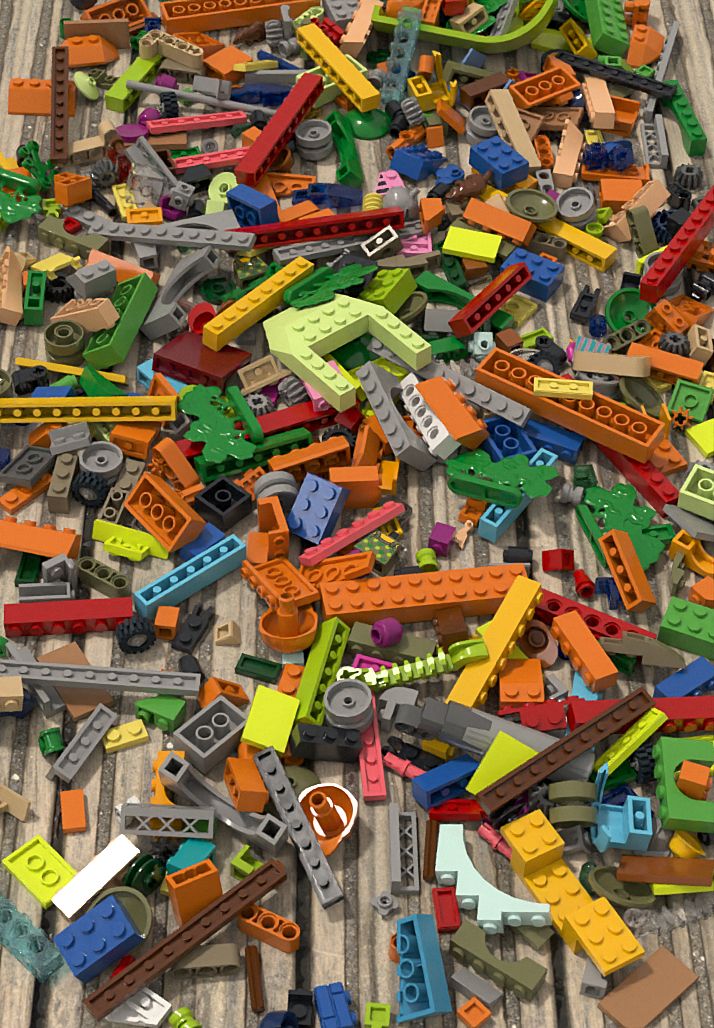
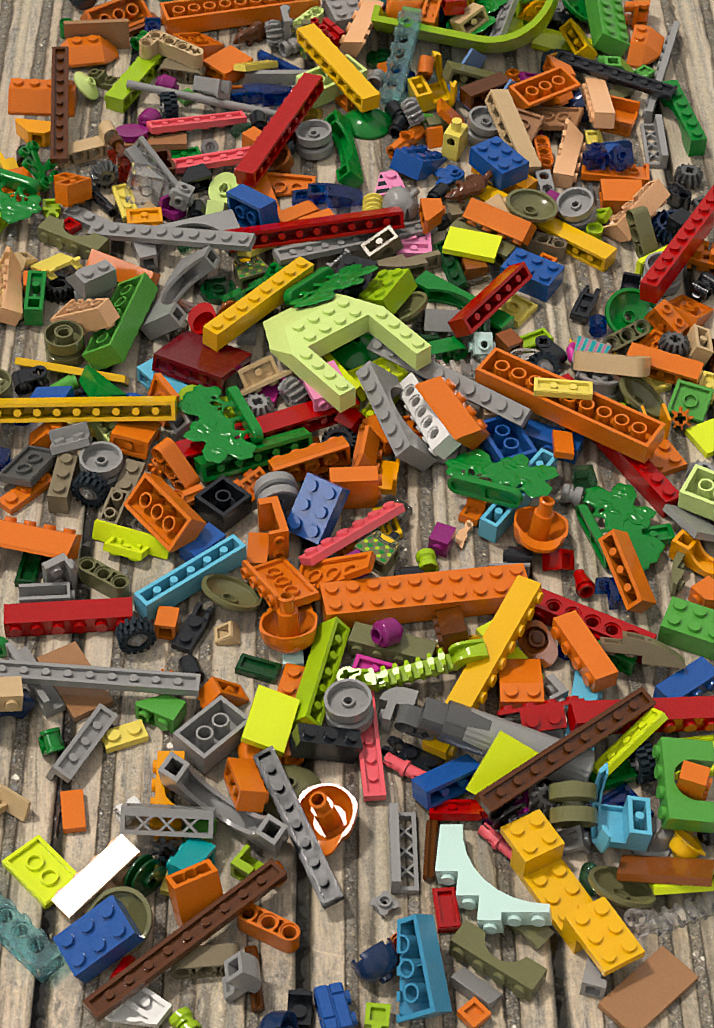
none -> light orange slope [15,118,51,147]
none -> olive dish [201,573,262,613]
none -> light grey brick [222,950,261,1002]
none -> dark blue cylinder [350,938,400,984]
none -> light yellow torso [441,117,468,162]
none -> orange piece [513,496,569,553]
none -> orange tile [552,429,575,460]

